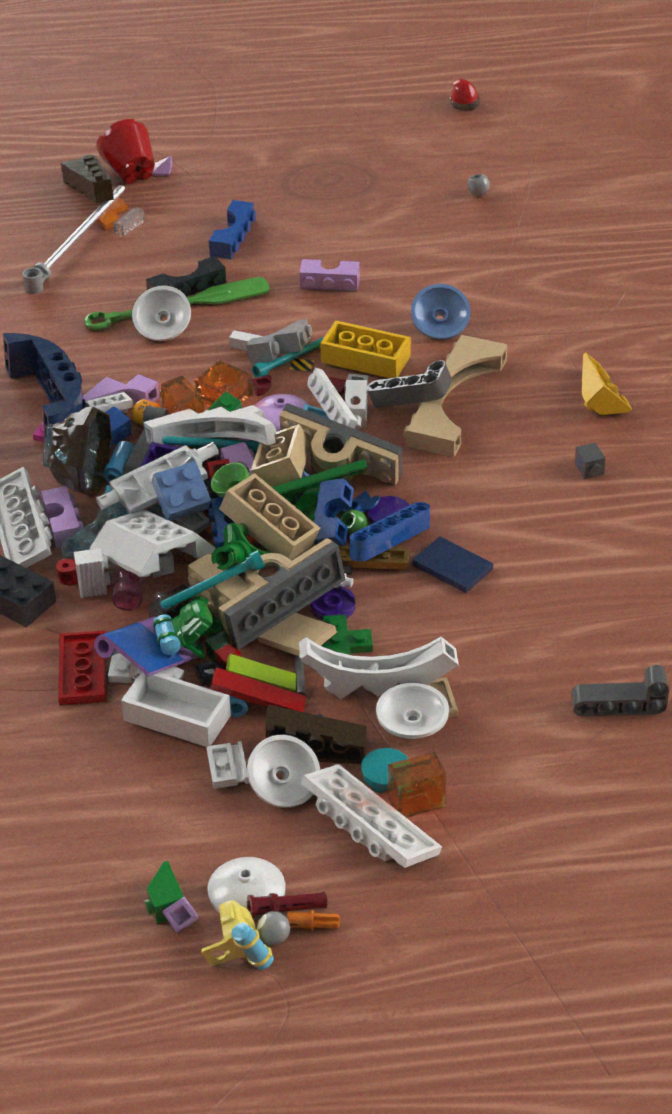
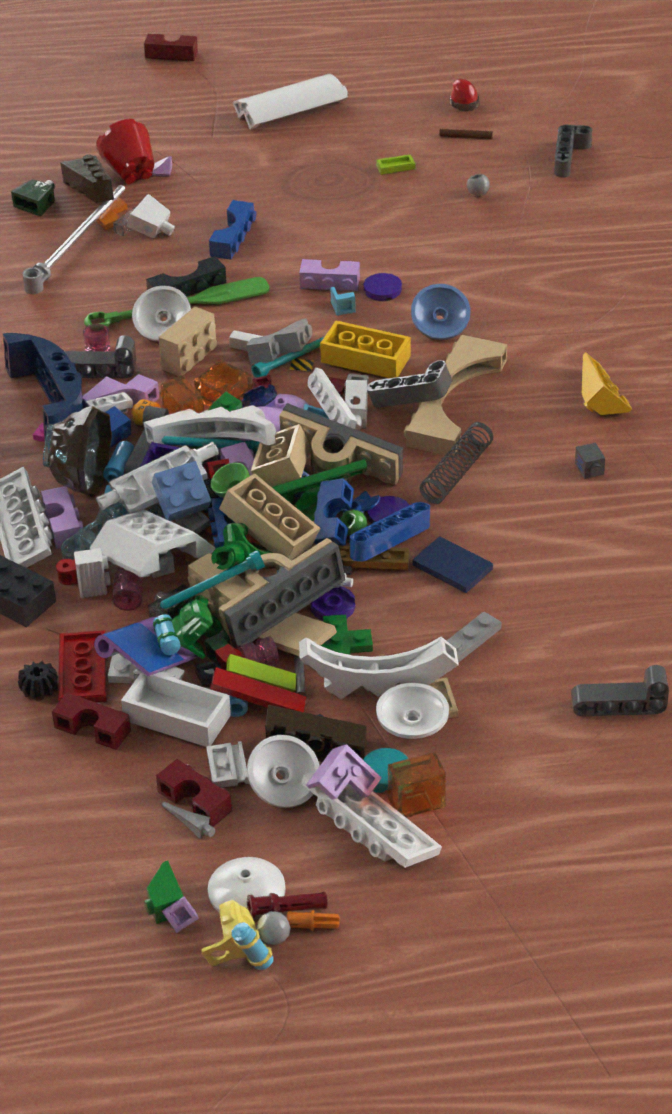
none -> dark green torso [11,179,55,217]
none -> black gear [18,660,58,700]
none -> dark red arch [52,693,131,750]
none -> dark grey beam [64,335,136,378]
none -> clear pink wheel [83,324,111,351]
none -> white torso [127,194,175,238]
none -> dark red arch [144,34,198,61]
none -> dark red arch [156,759,232,827]
none -> tan brick [159,307,217,377]
none -> light grey piece [162,802,216,839]
none -> white cylinder [233,74,348,130]
none -> clear pink wheel [238,636,279,667]
none -> clear blue tile [239,384,277,408]
none -> lavender panel [306,744,381,800]
none -> medium azure panel [330,287,356,316]
none -> dark purple tile [363,273,402,301]
none -> lime tile [376,154,416,175]
none -> dark grey piece [420,422,494,504]
none -> reddish brown bar [439,129,493,138]
none -> light grey plate [447,612,502,663]
none -> dark grey beam [554,125,593,178]

